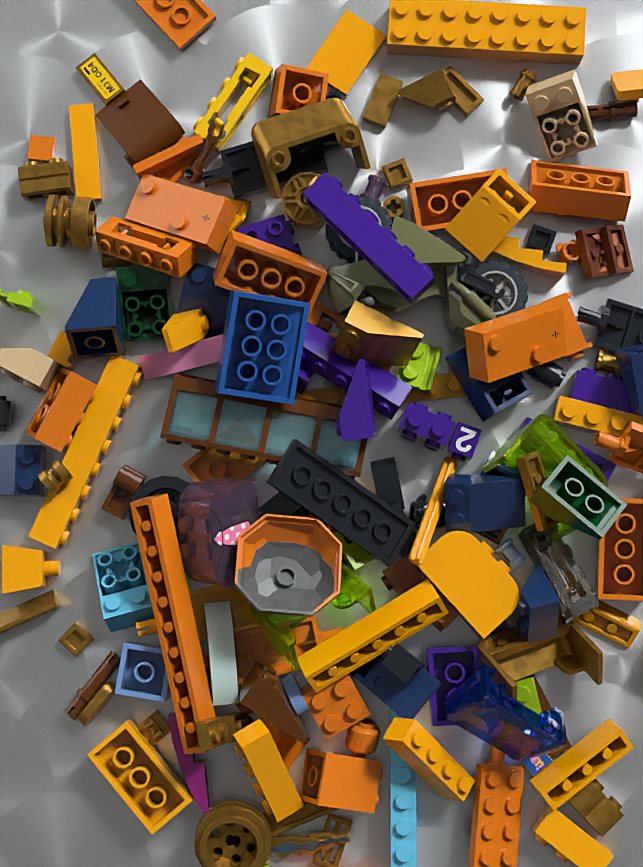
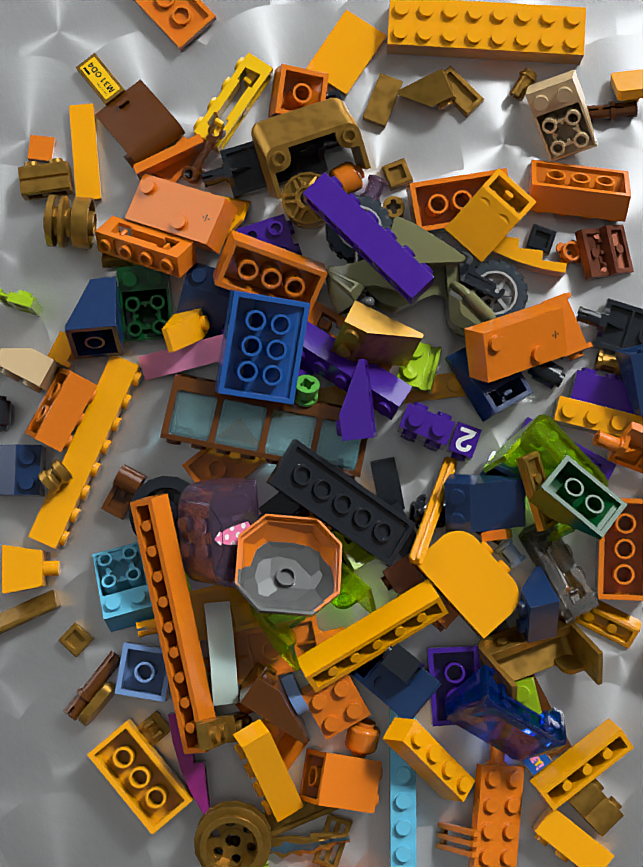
none -> bright green wheel [294,375,320,407]
none -> orange head [329,161,365,195]
none -> orange tile [436,822,481,858]
none -> orange tile [481,528,513,542]

